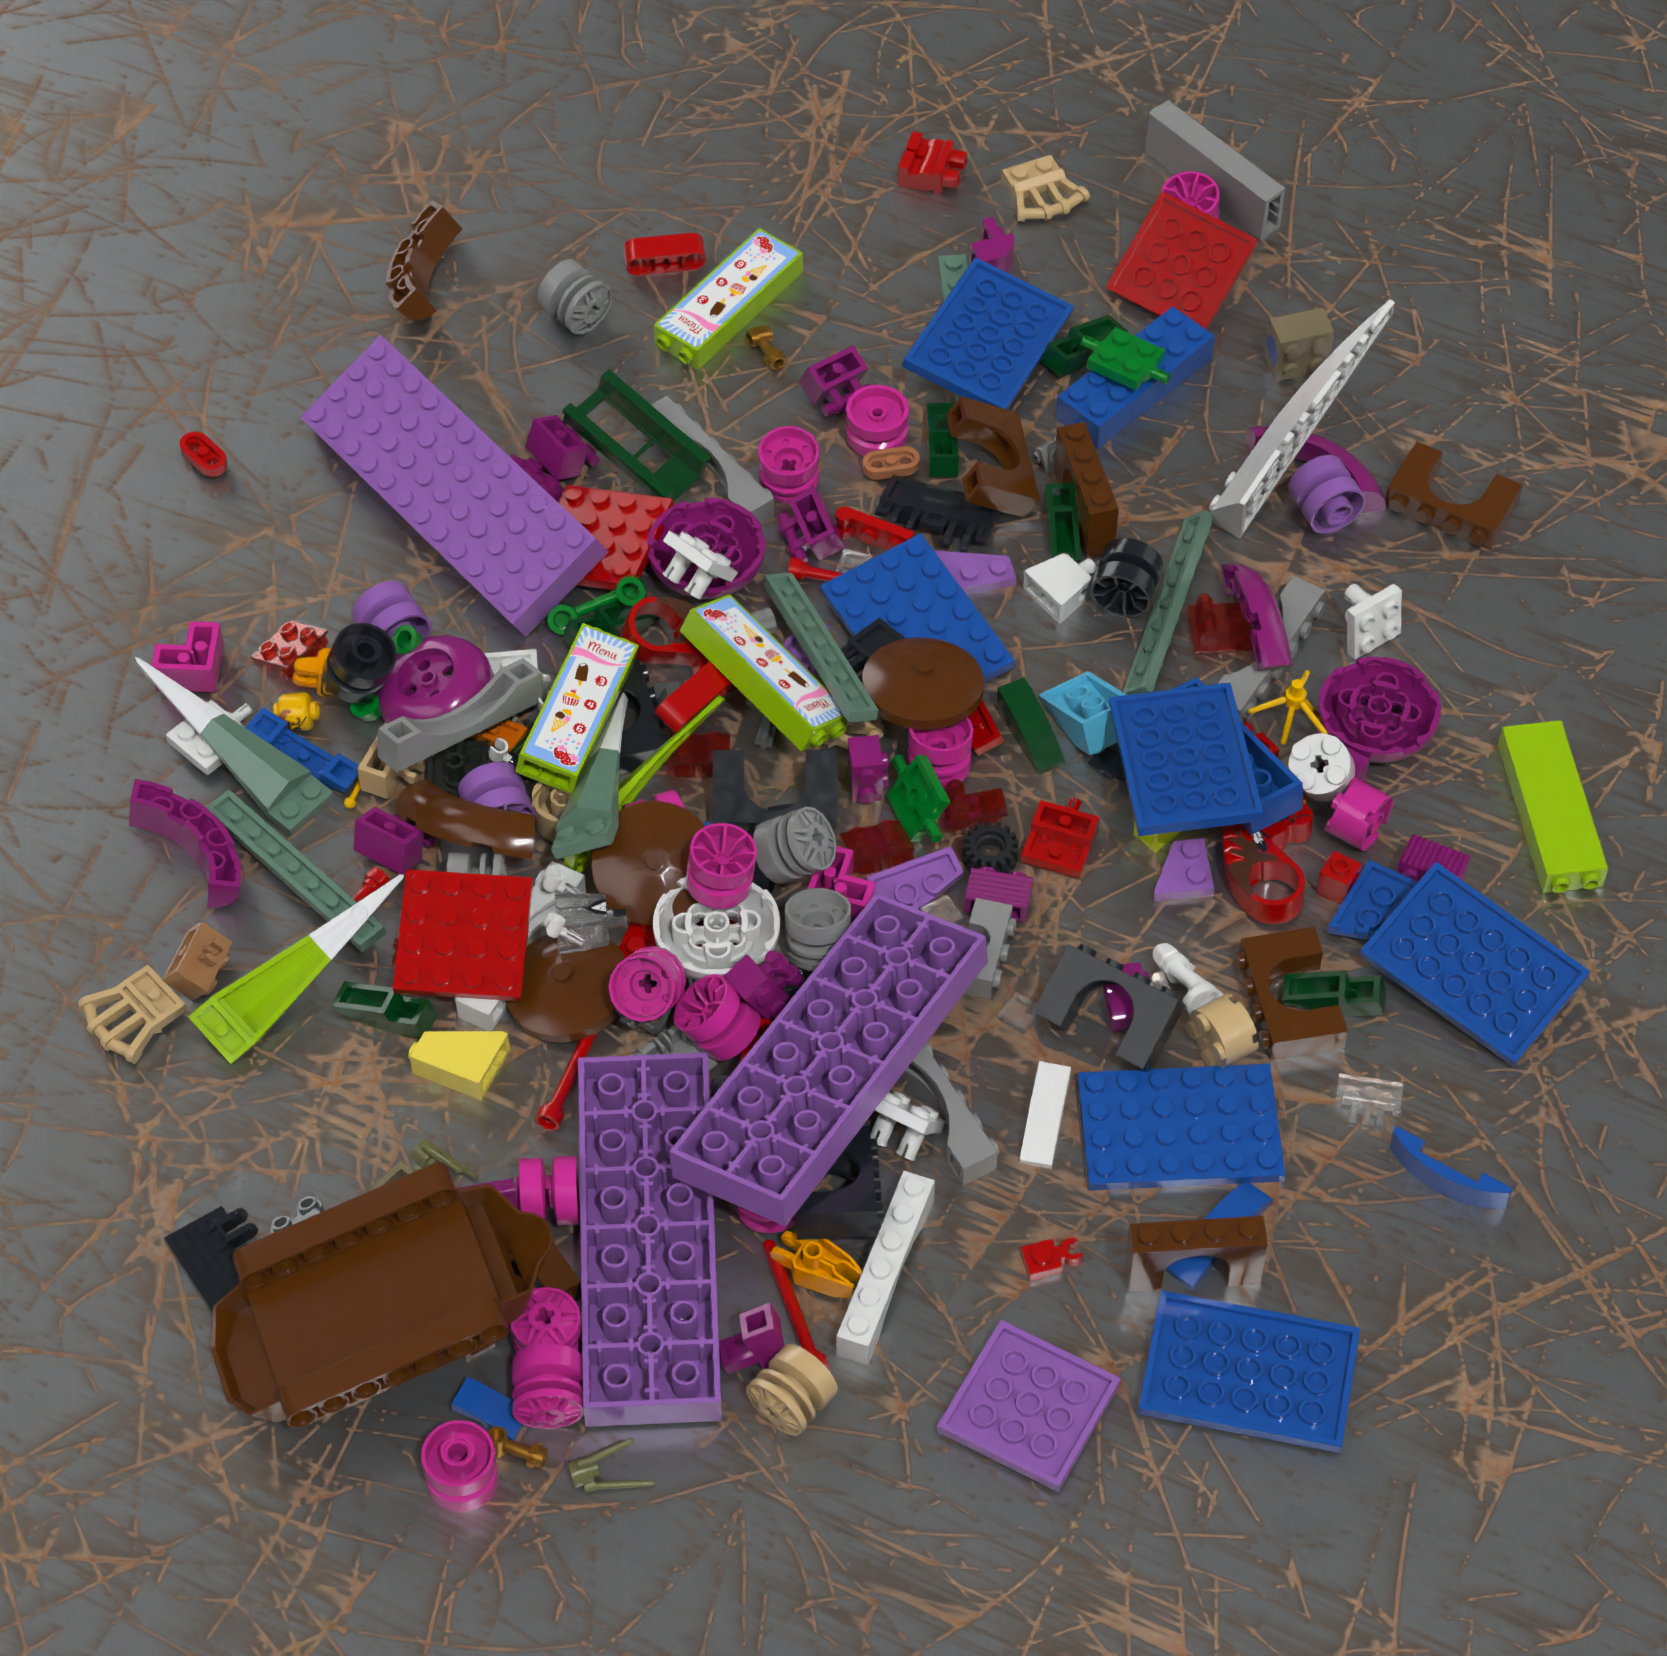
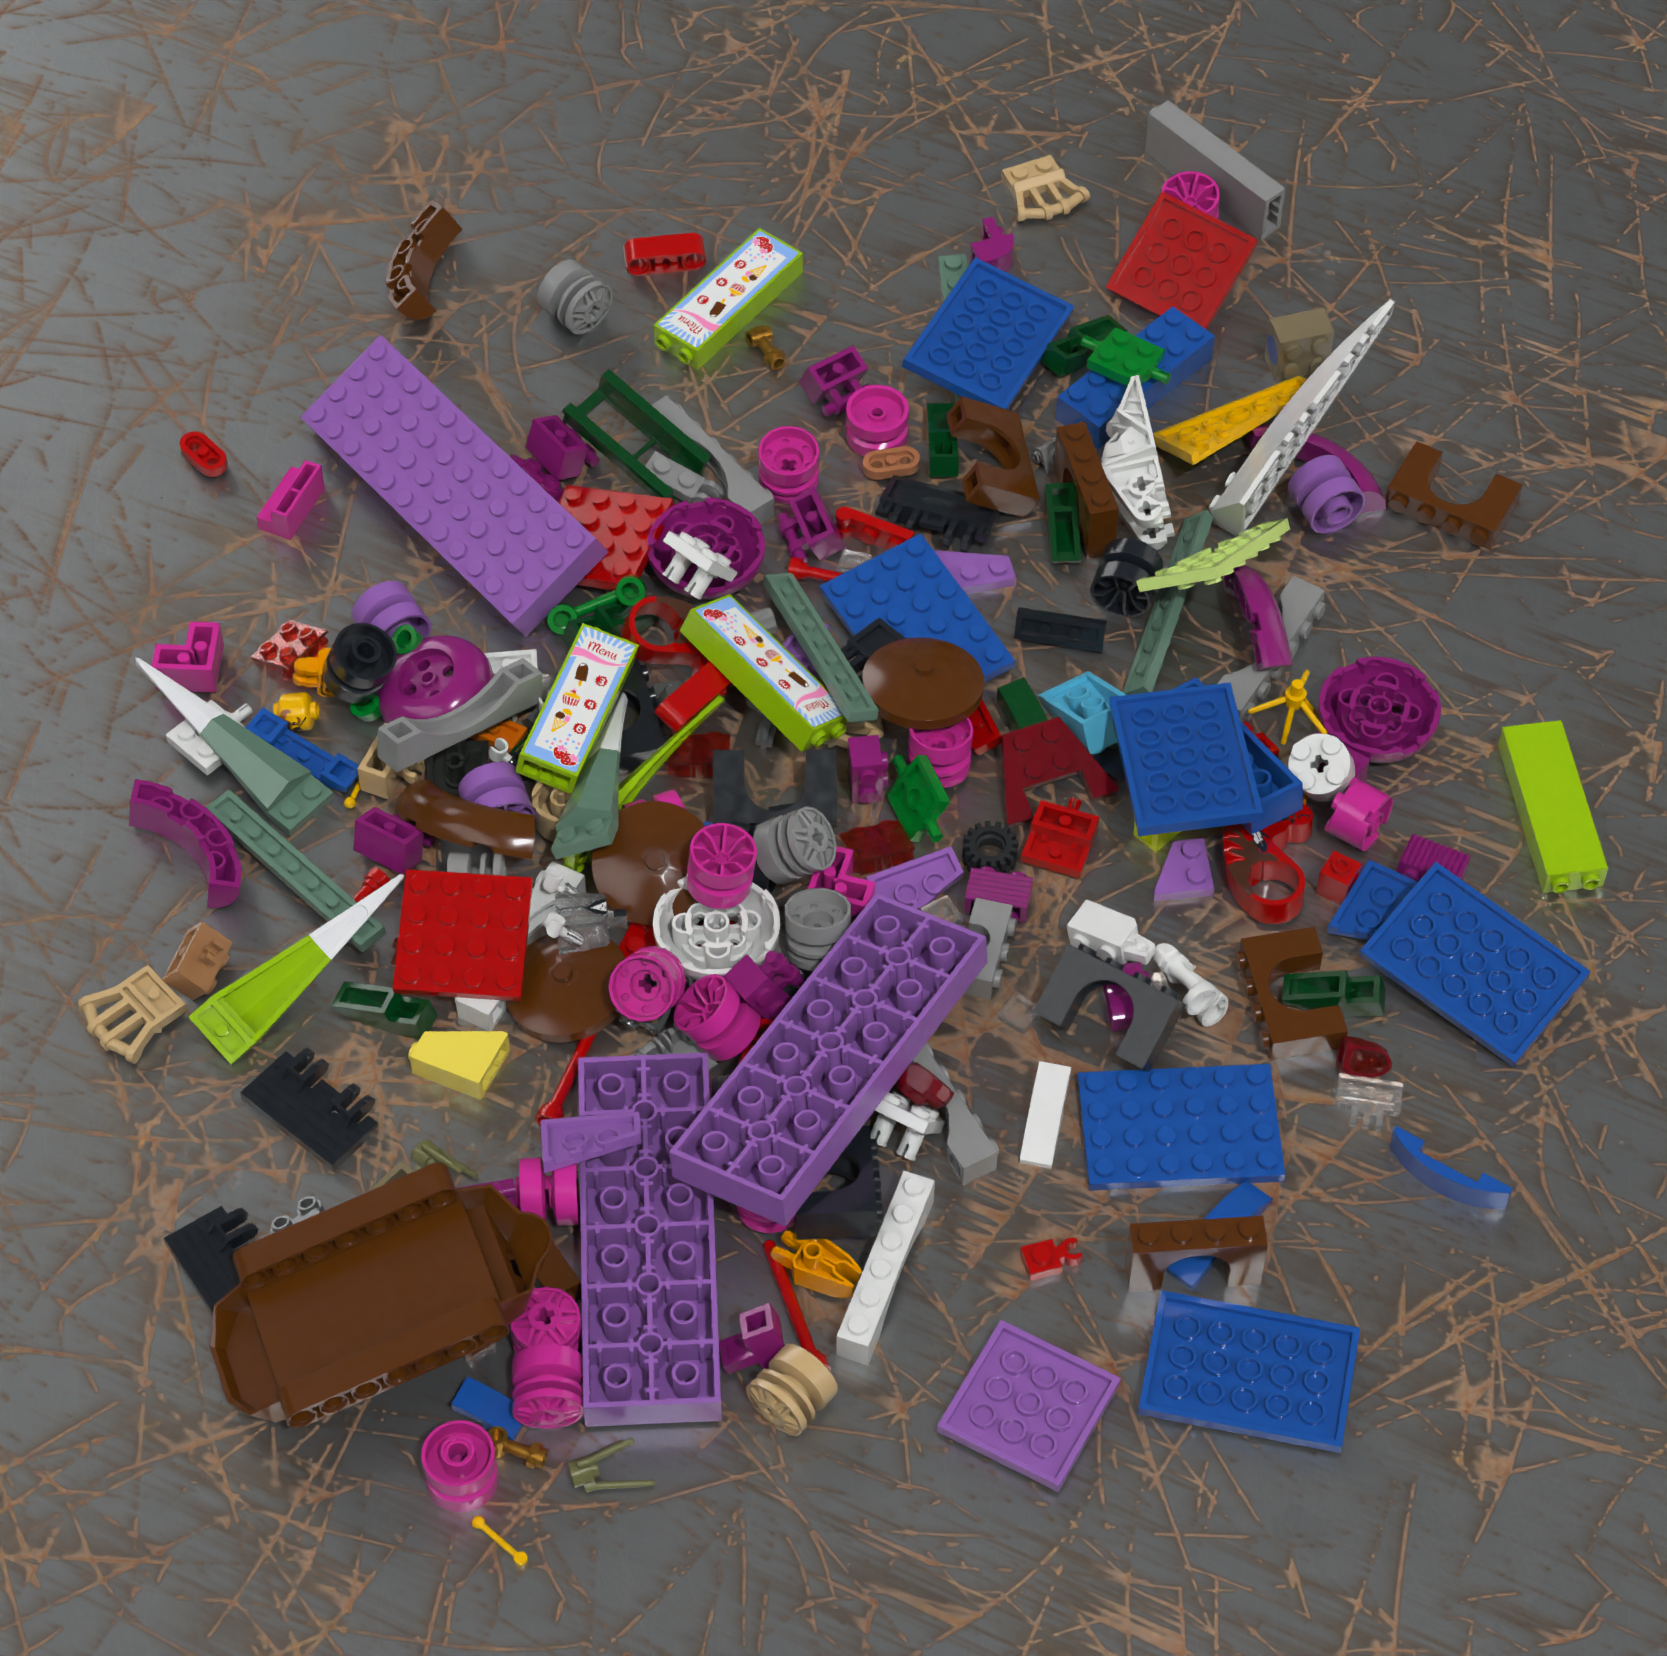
red hips [898,131,967,194] -> none
clear red hinge [944,779,1008,828] -> none
white torso [1023,554,1097,624] -> none
tan brick [1185,993,1258,1068] -> none
clear red hinge [1188,593,1253,653] -> none
white plate [1345,584,1402,660] -> none
none -> black hinge [240,1047,378,1172]
none -> dark pink piece [256,460,325,540]
none -> yellow hinge [471,1515,528,1567]
none -> medium lavender wing [541,1112,642,1173]
none -> light grey hinge [645,451,724,504]
none -> dark red rock [897,1062,954,1108]
none -> dark red wing [1001,717,1119,828]
none -> black hinge [1014,607,1107,652]
none -> white hinge [1067,899,1156,965]
none -> white connector [1101,375,1175,550]
none -> yellowish green wing [1136,518,1290,592]
none -> yellow wing [1153,375,1307,465]
none -> rock [1336,1036,1393,1078]

